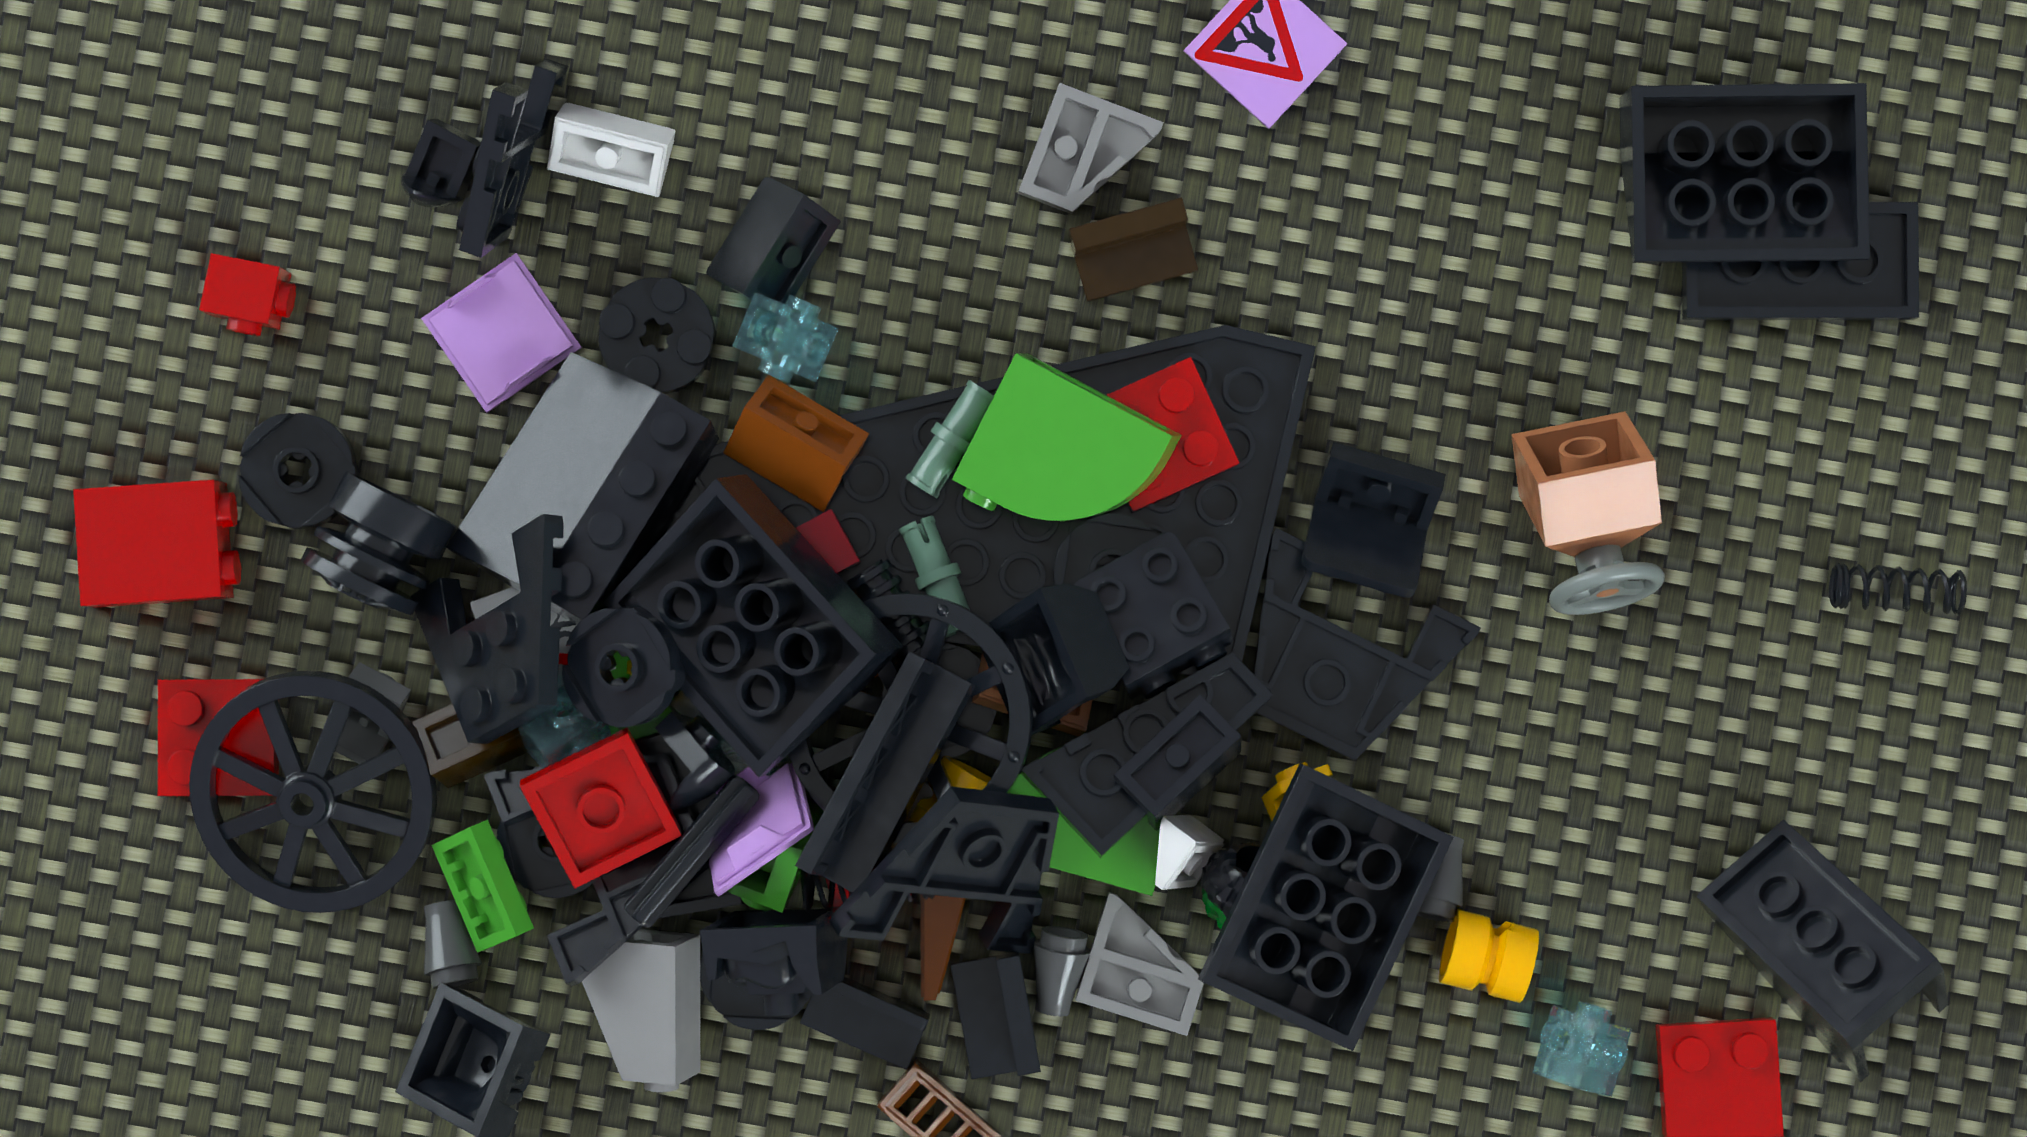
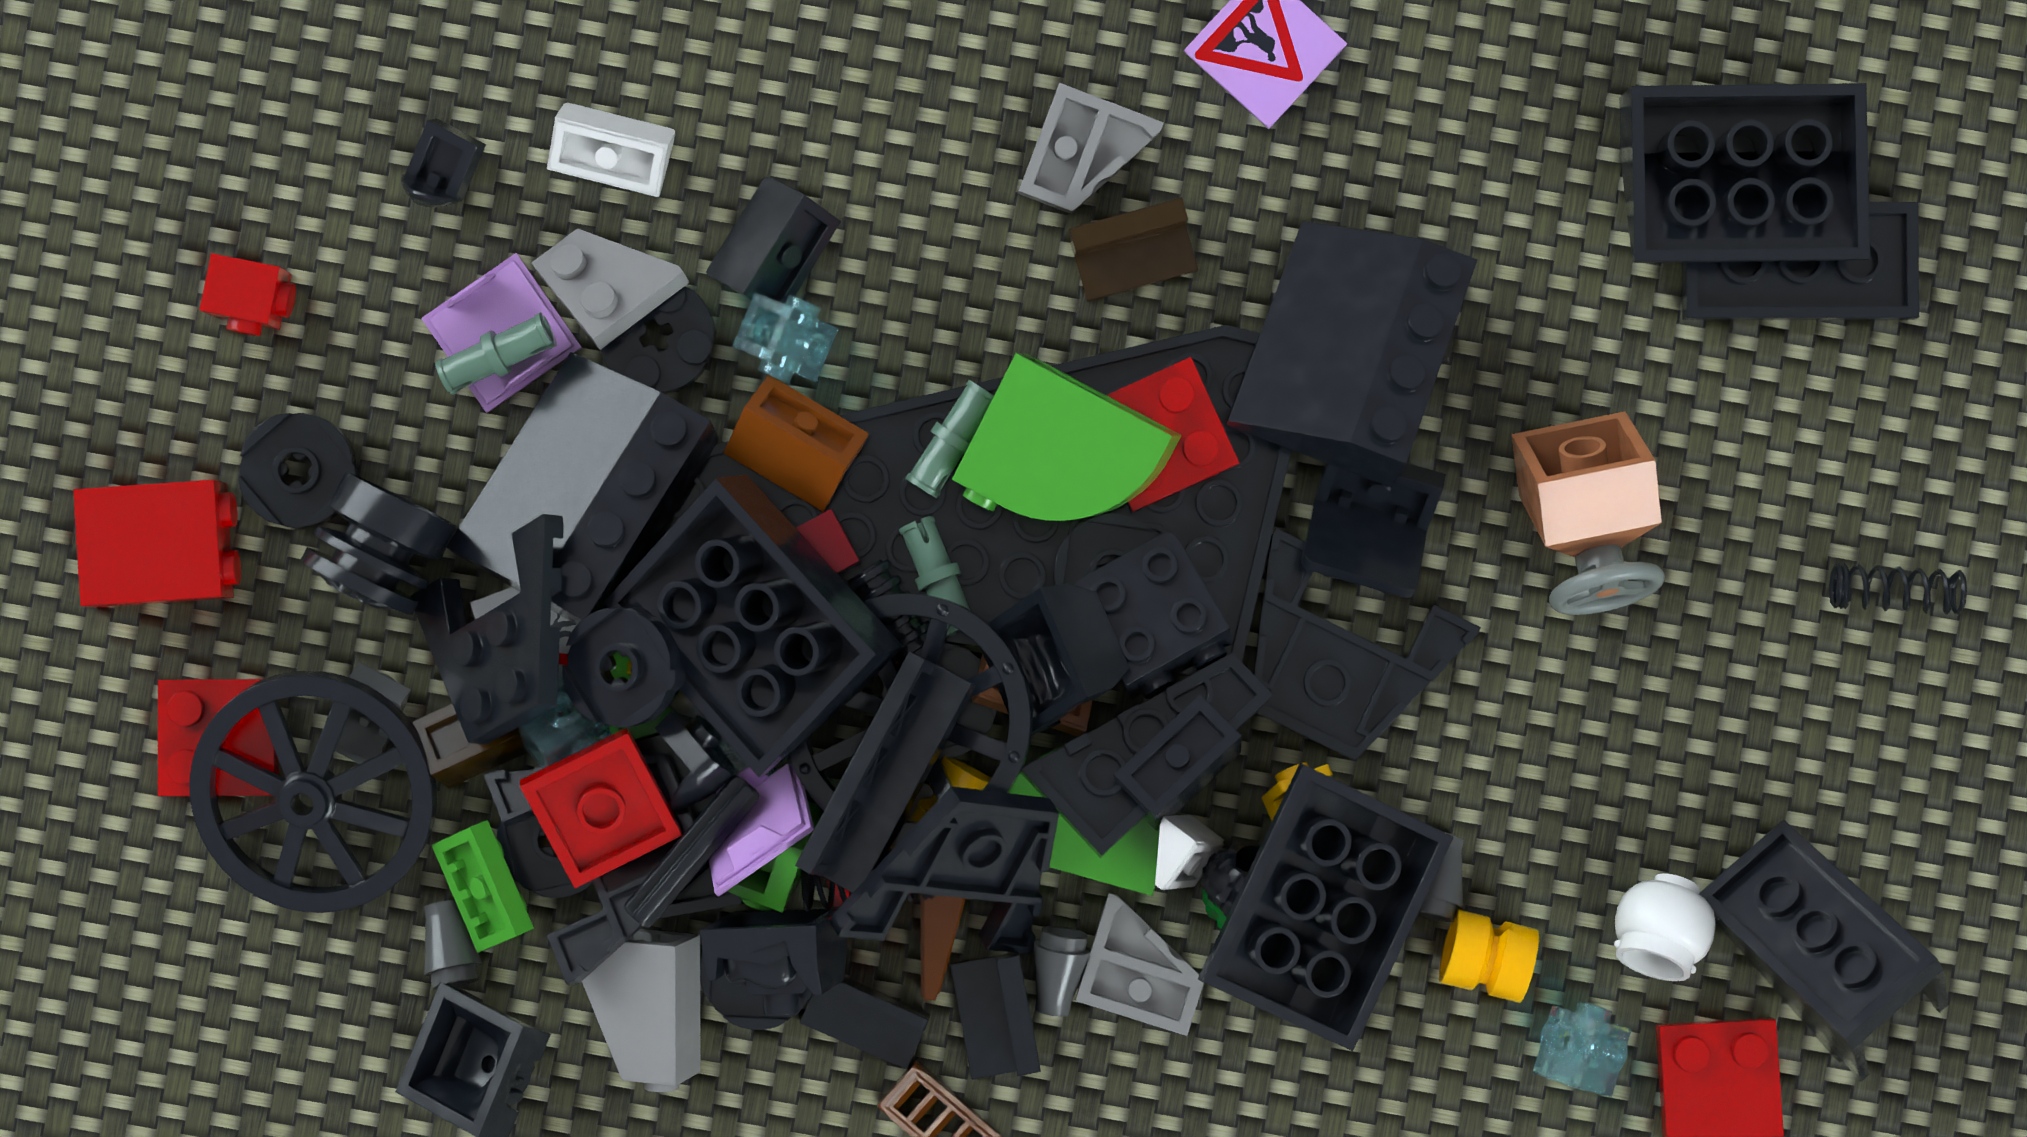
black wing [456,59,569,258] -> none
none -> sand green pin [435,312,557,395]
none -> light grey wing [531,228,690,350]
none -> black slope [1226,221,1477,488]
none -> white piece [1614,873,1715,981]

